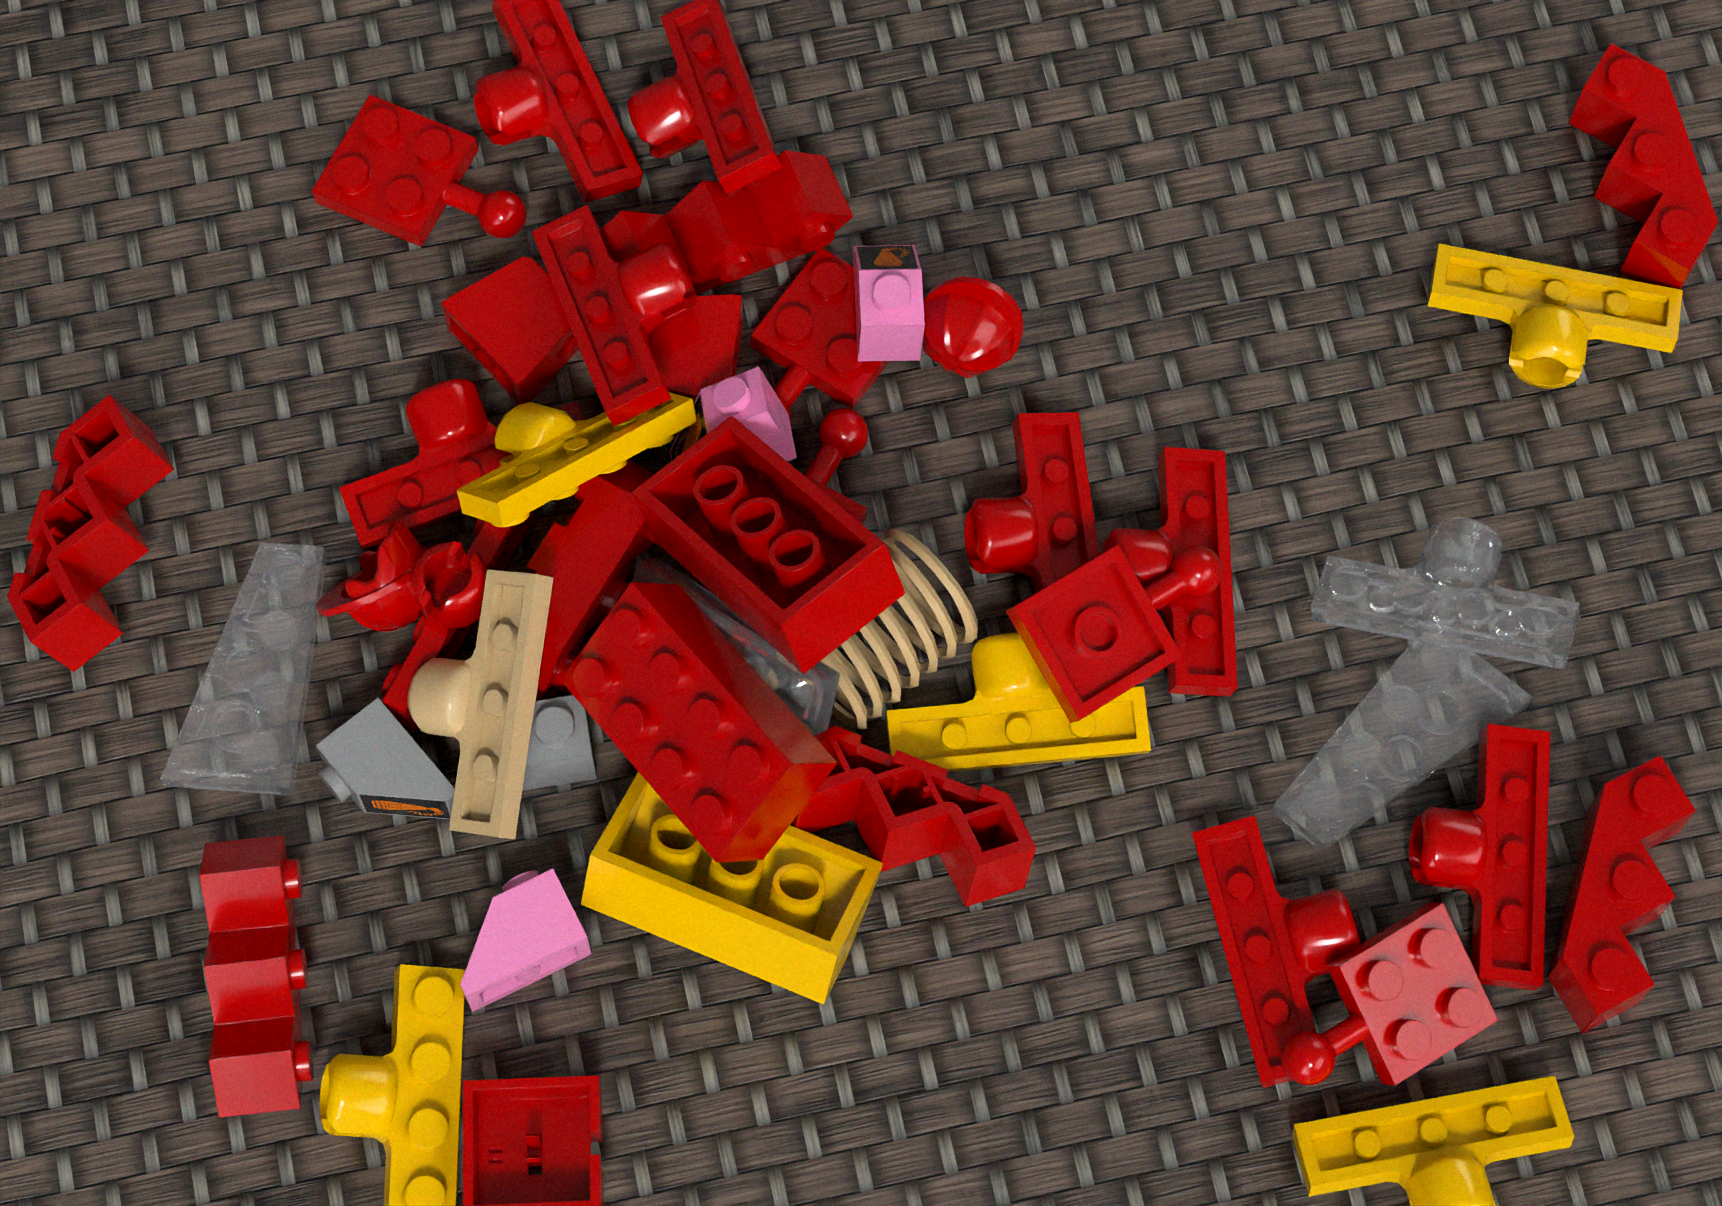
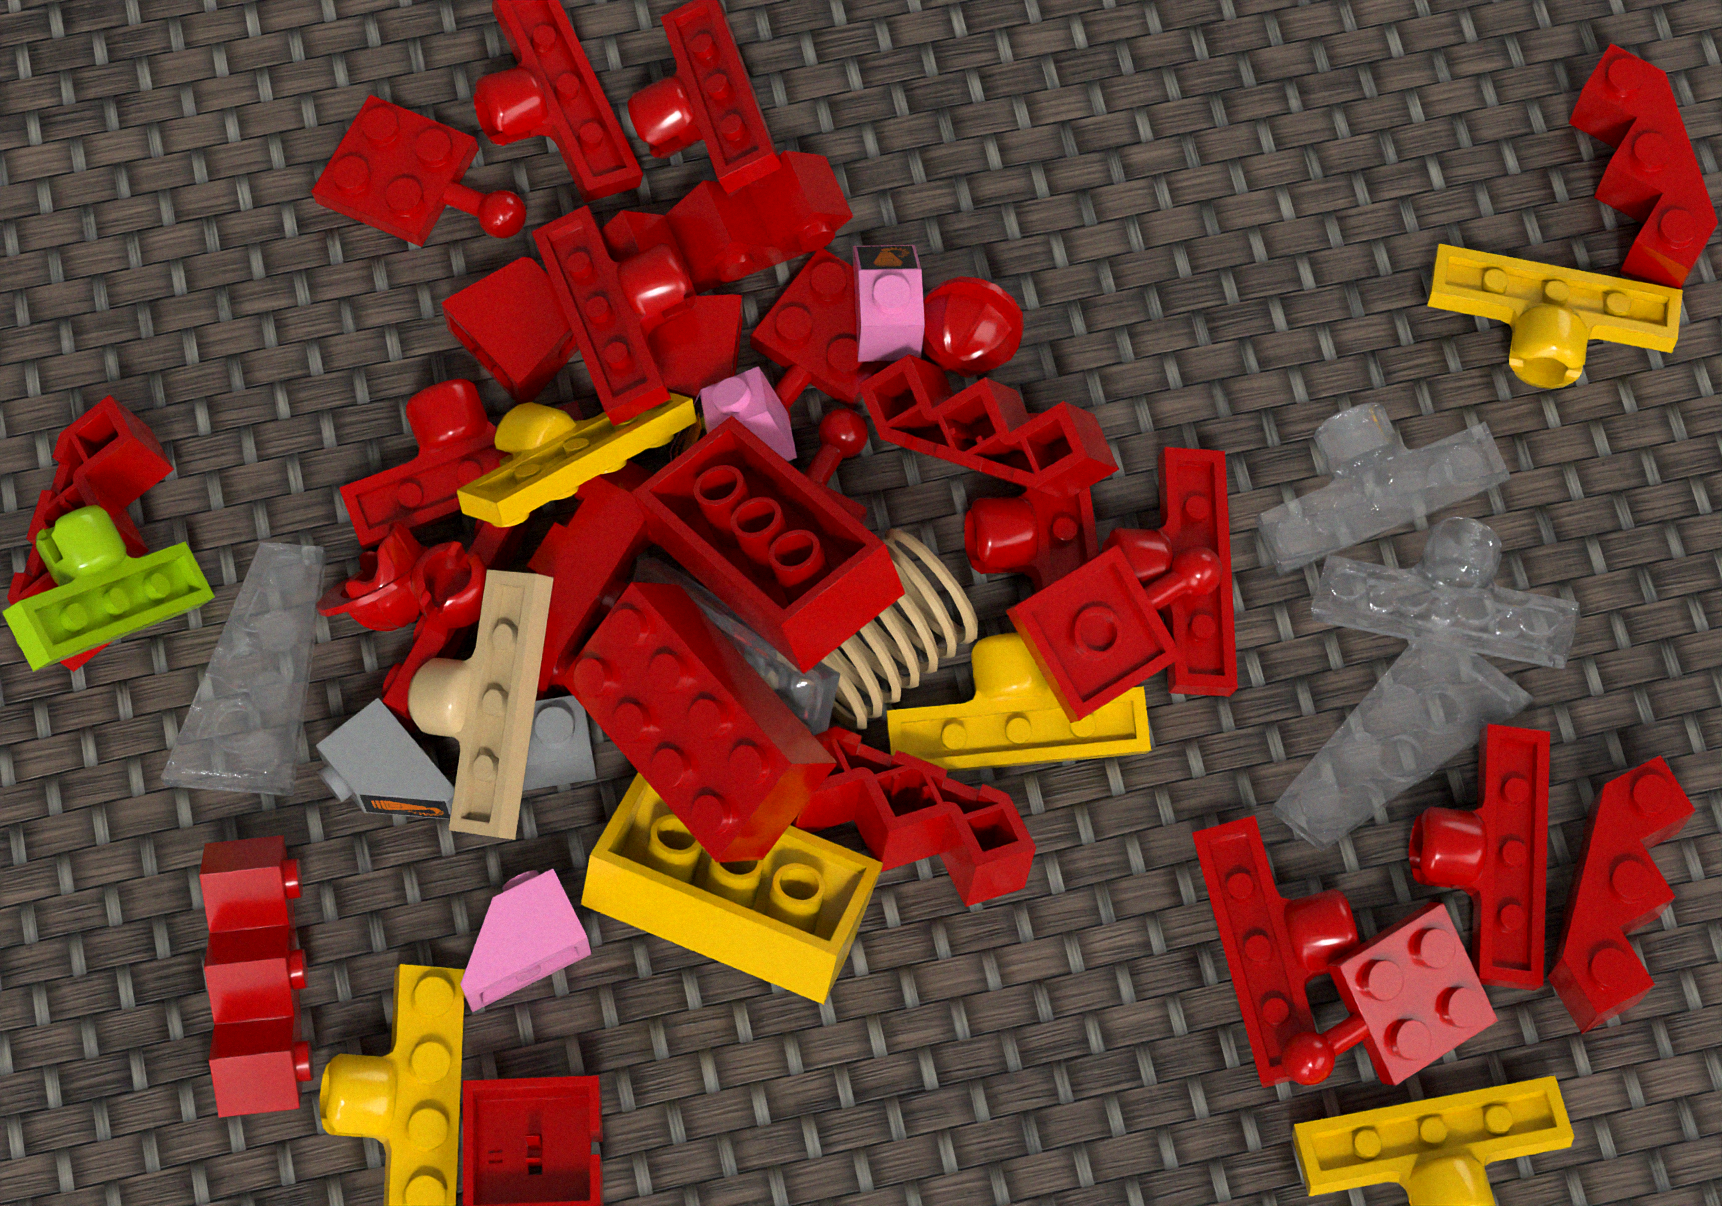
none -> lime plate [2,505,215,672]
none -> red brick [858,354,1119,500]
none -> clear plate [1254,402,1511,576]

